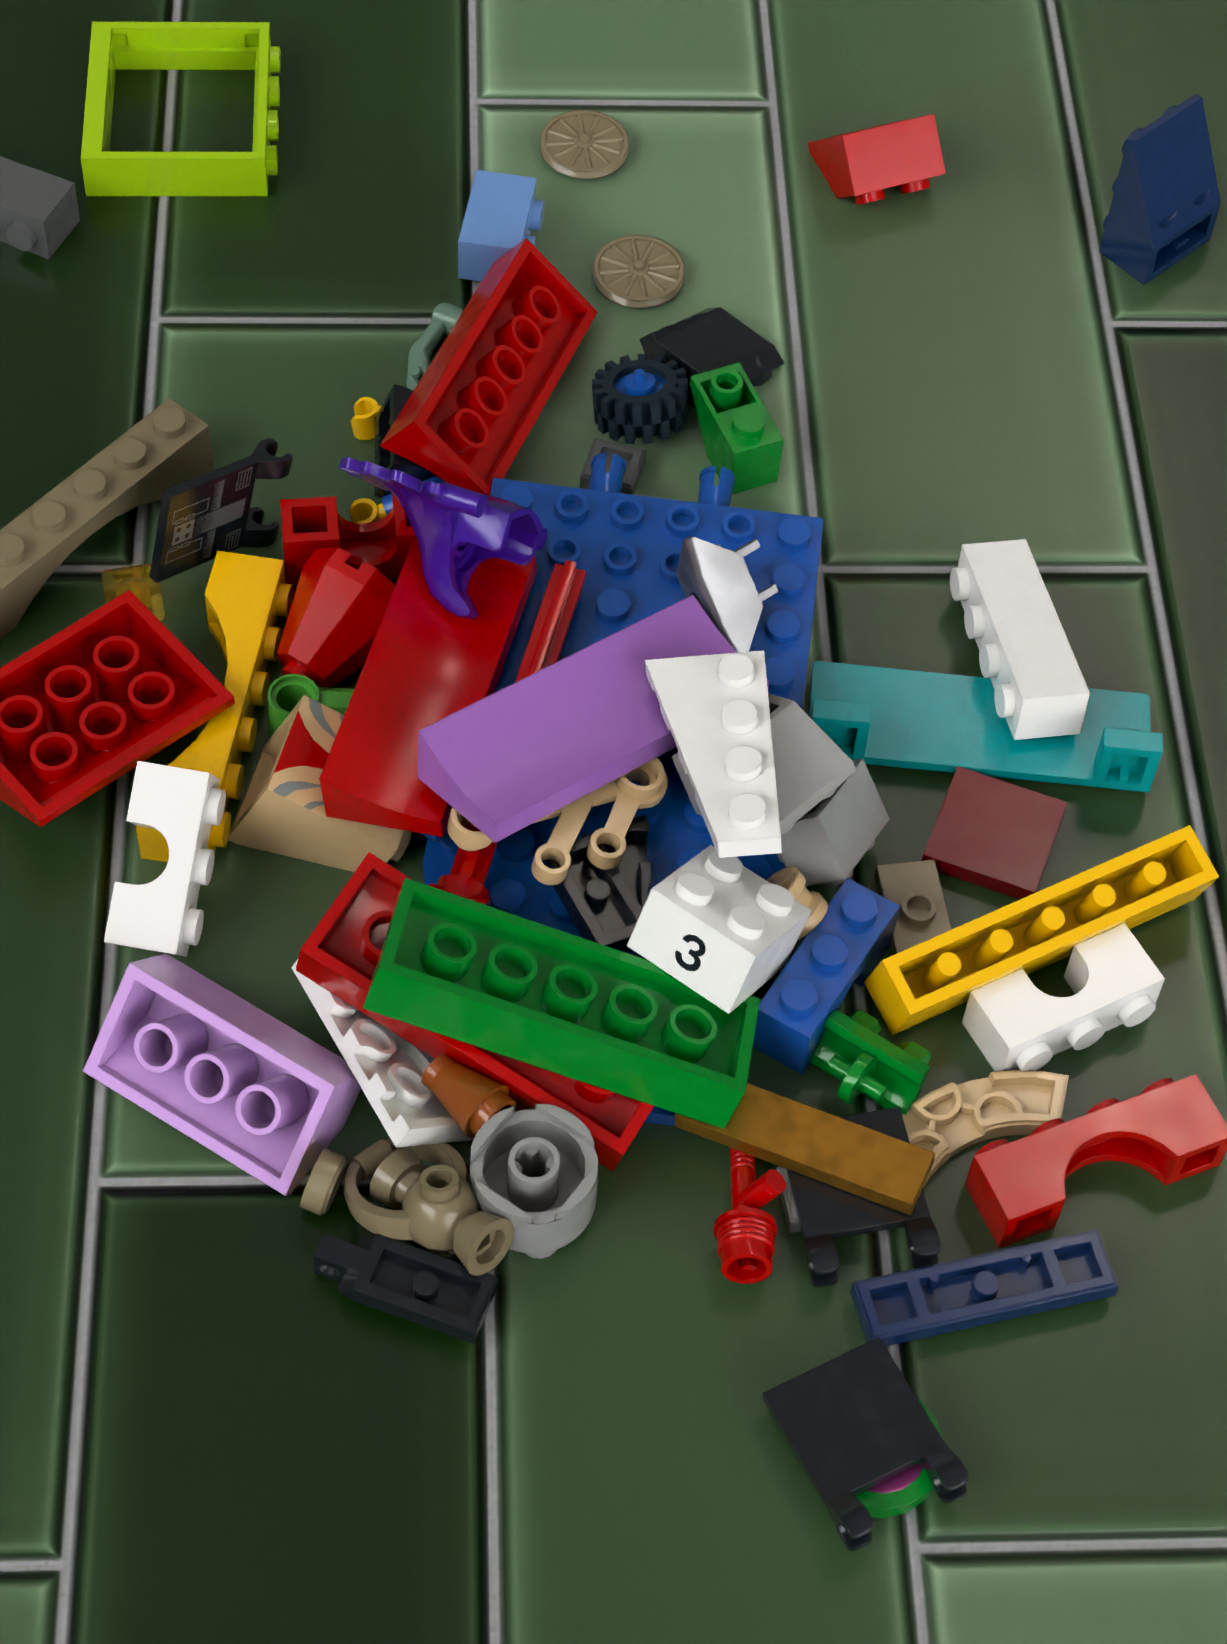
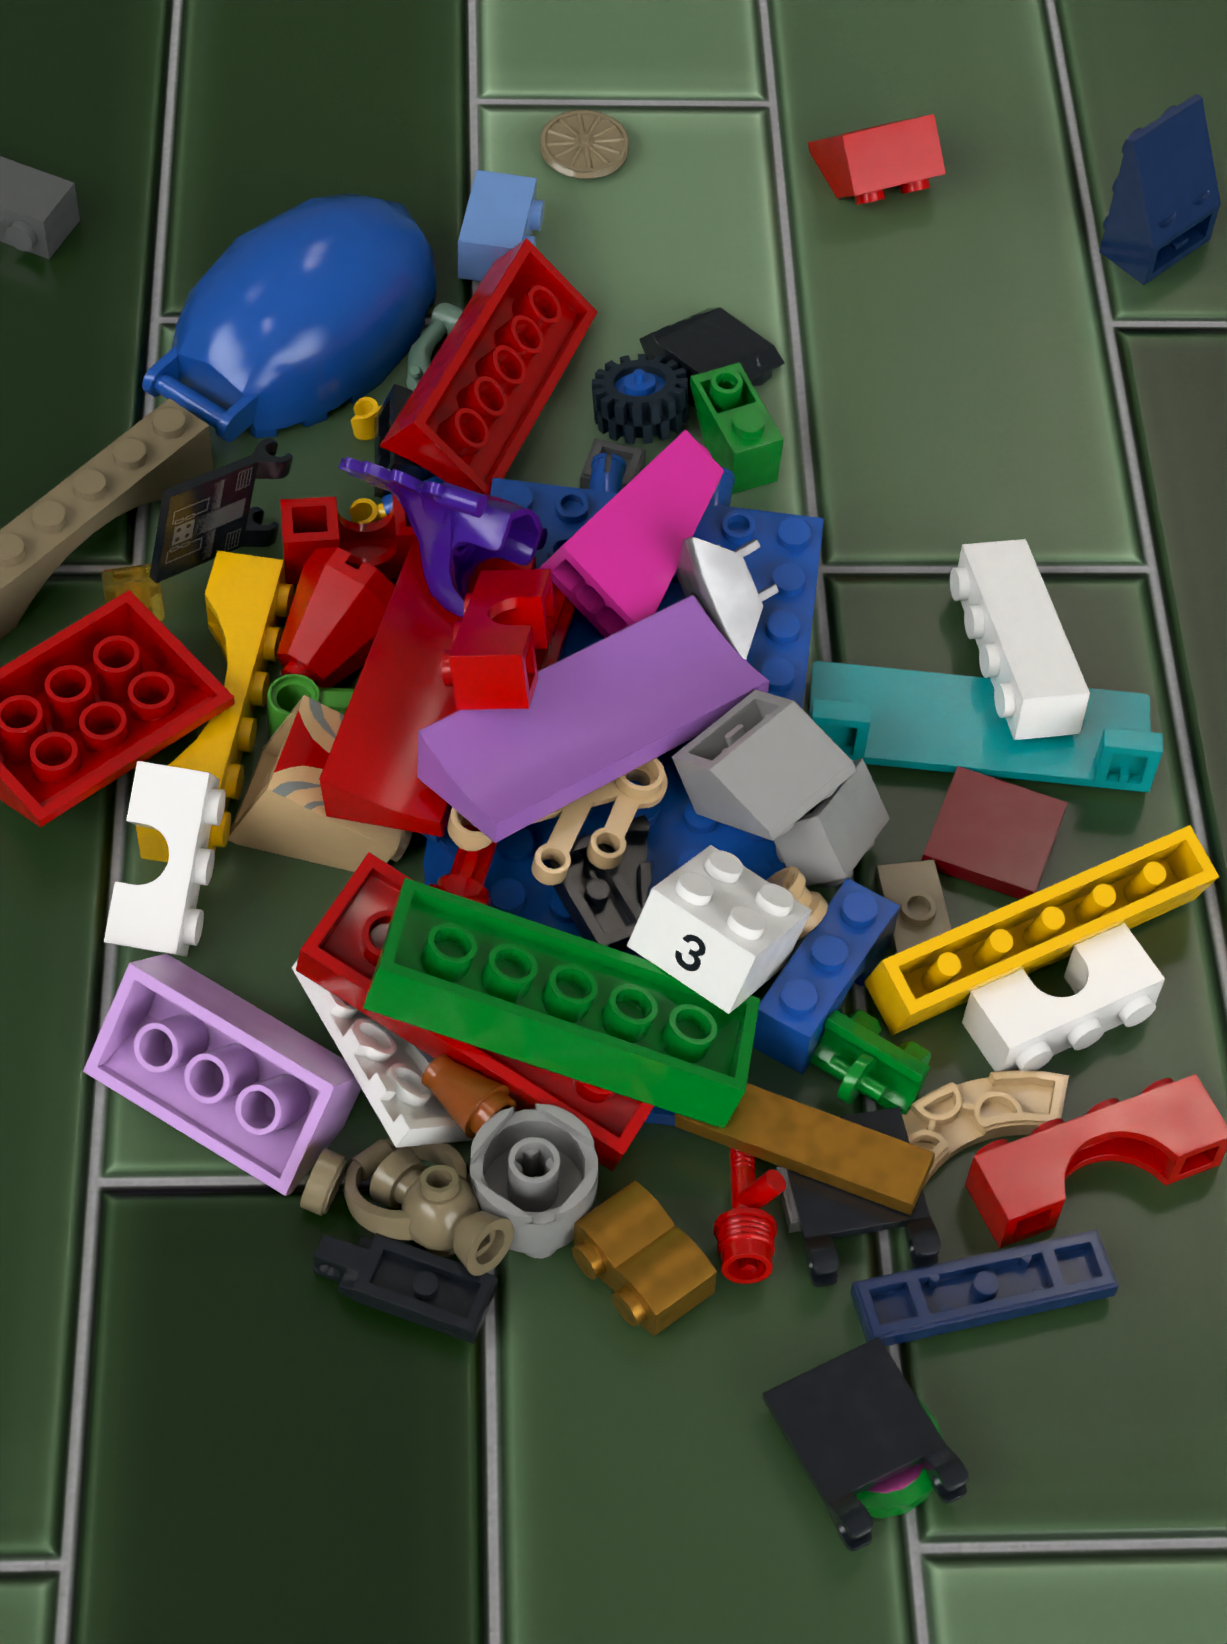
lime window [81,21,281,196] -> none
dark tan wheel [593,235,685,308] -> none
white wing [645,650,782,858] -> none
none -> blue windscreen [142,193,437,442]
none -> red arch [442,569,557,710]
none -> dark pink slope [539,429,724,638]
none -> pearl gold brick [572,1181,717,1336]

